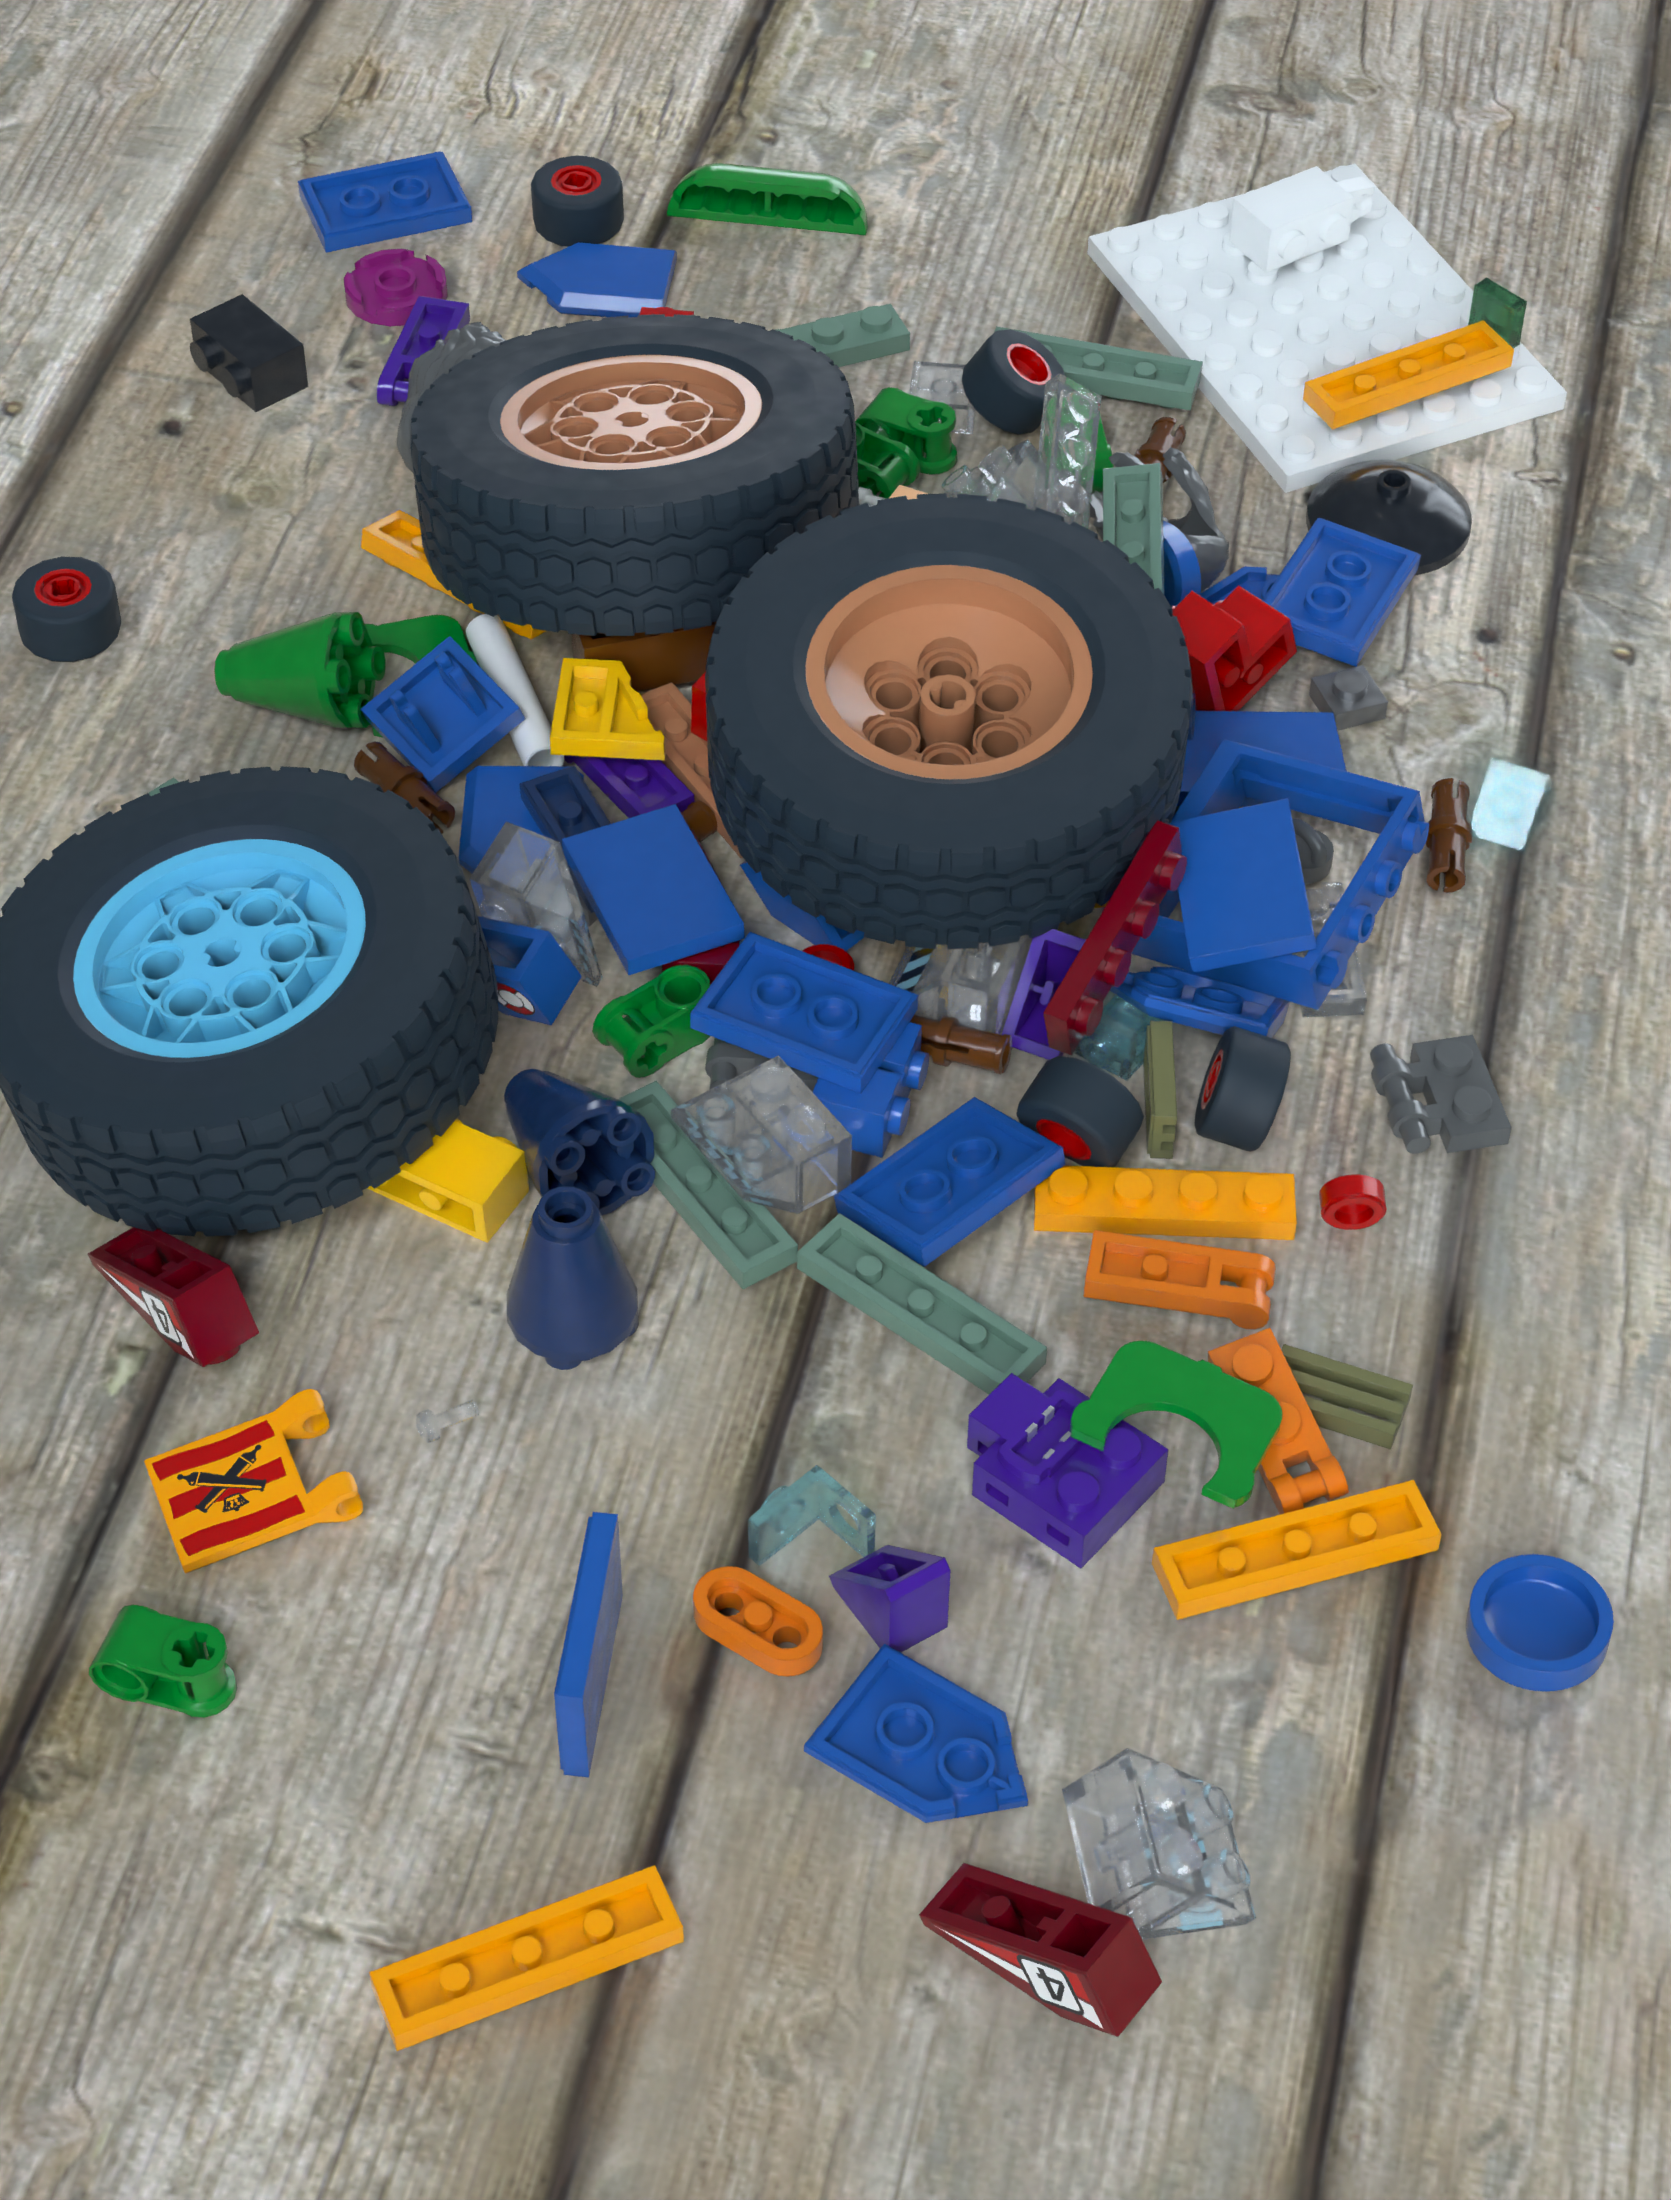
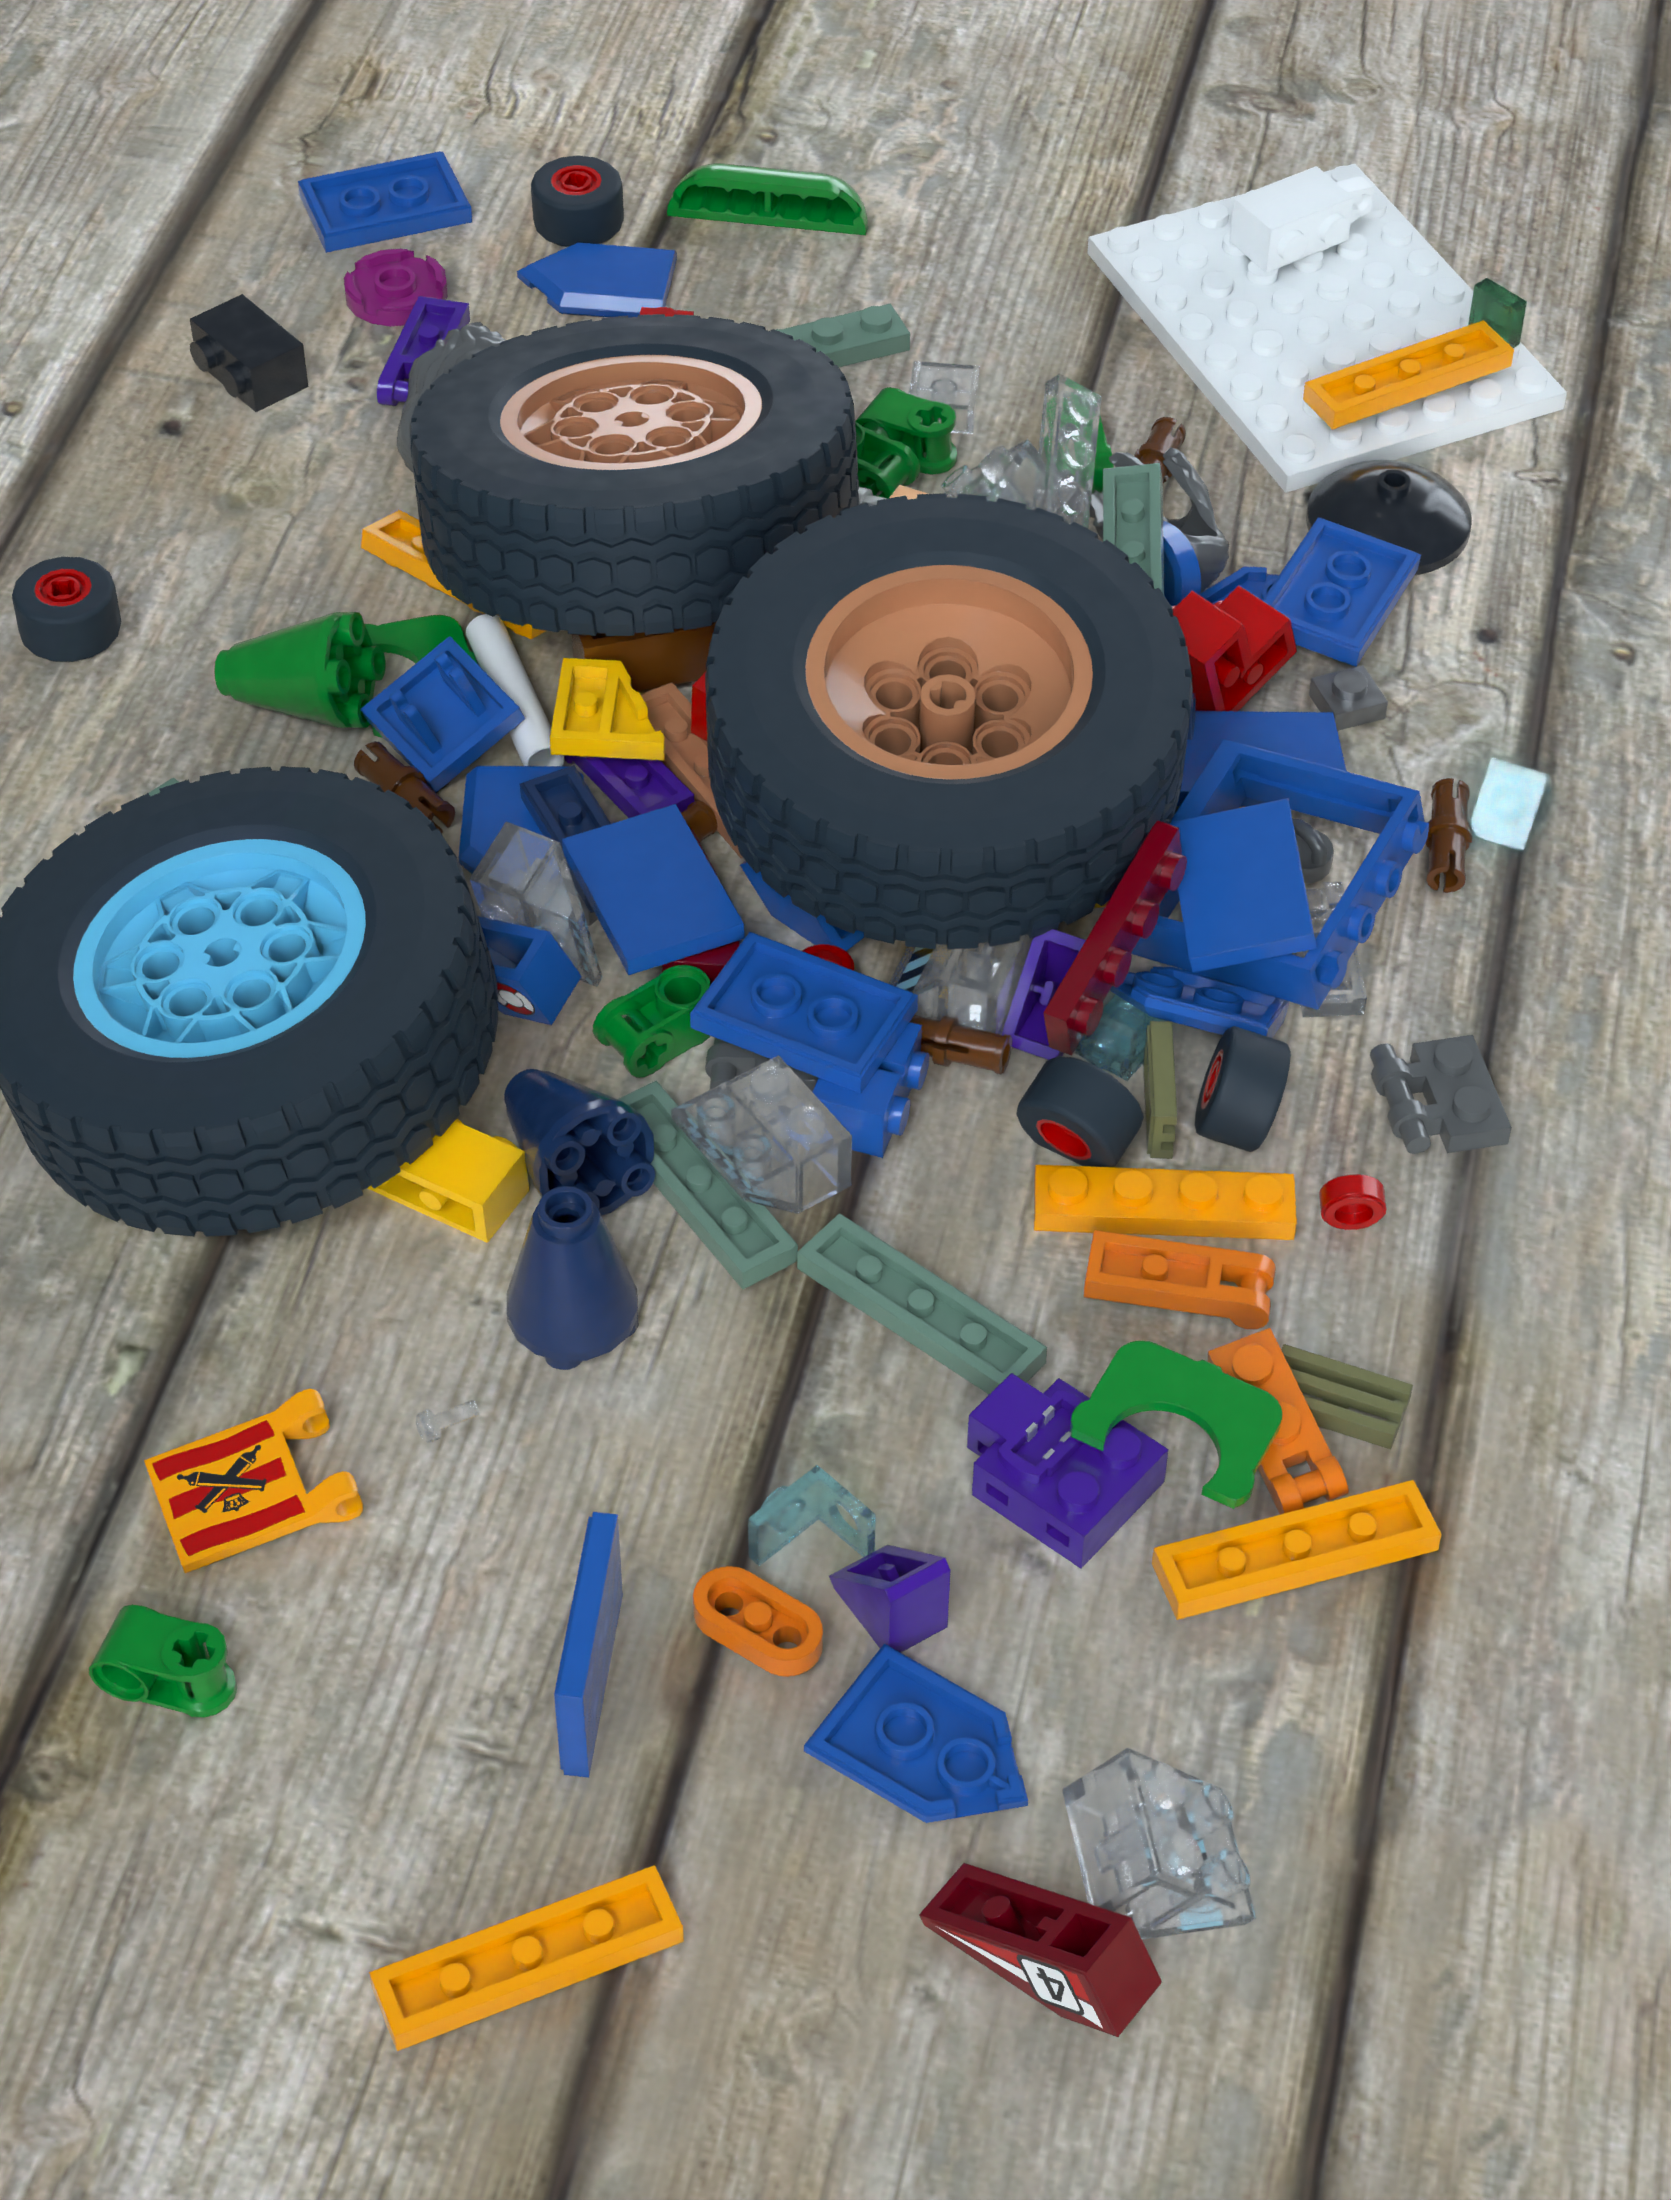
dark red slope [88,1227,259,1367] -> none
blue tile [834,1097,1066,1267] -> none
black wheel [961,329,1067,435] -> none
sand green plate [994,326,1203,411] -> none
blue piece [1466,1554,1614,1692] -> none

